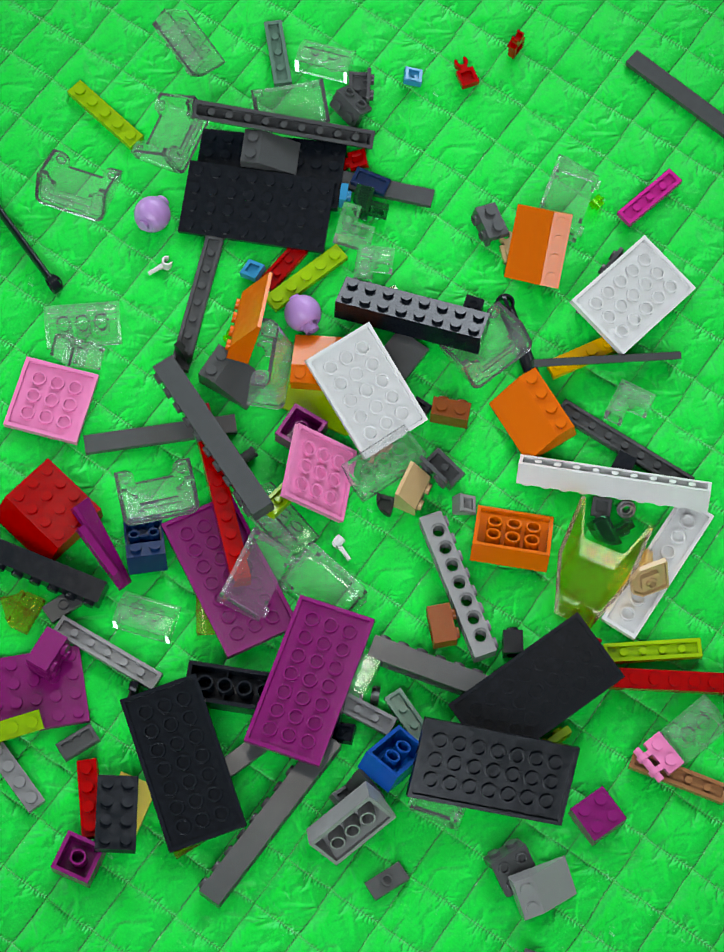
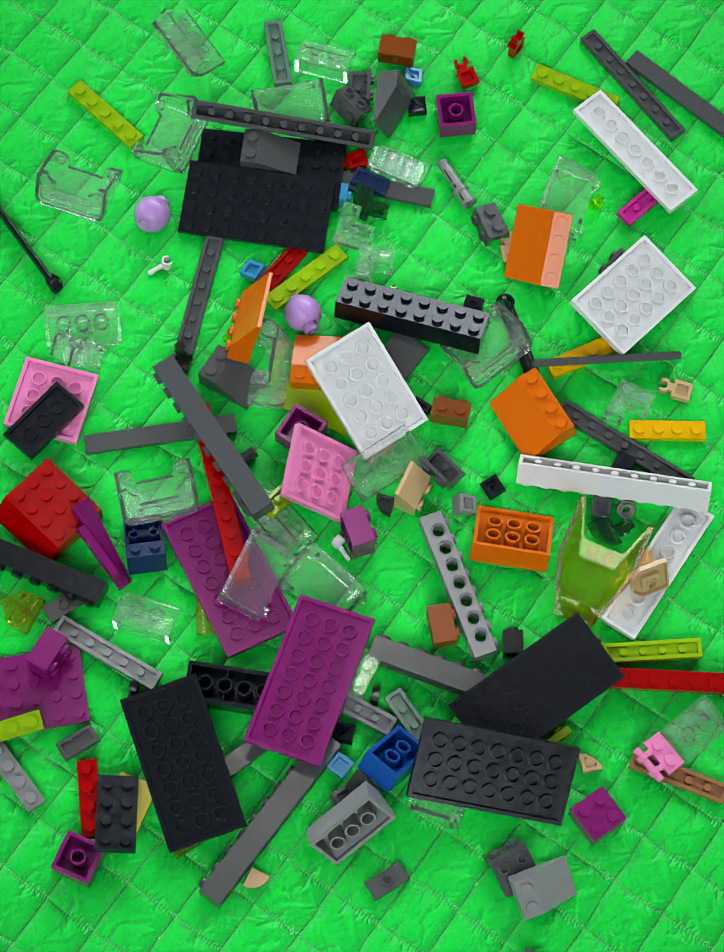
none -> black plate [3,381,85,461]
none -> tan tile [243,868,270,889]
none -> dark azure plate [326,751,354,780]
none -> magenta brick [340,505,378,559]
none -> clear slope [367,144,433,189]
none -> dark grey slope [373,70,413,138]
none -> dark orange brick [378,34,417,67]
none -> black tile [408,96,427,117]
none -> magenta brick [435,92,477,138]
none -> light grey pin [437,159,477,209]
none -> black tile [480,474,506,501]
none -> lime plate [530,63,620,106]
none -> white plate [573,89,698,214]
none -> tan tile [578,754,603,775]
none -> dark grey tile [580,29,685,142]
none -> yellow plate [629,420,706,442]
none -> tan plate [658,378,693,403]

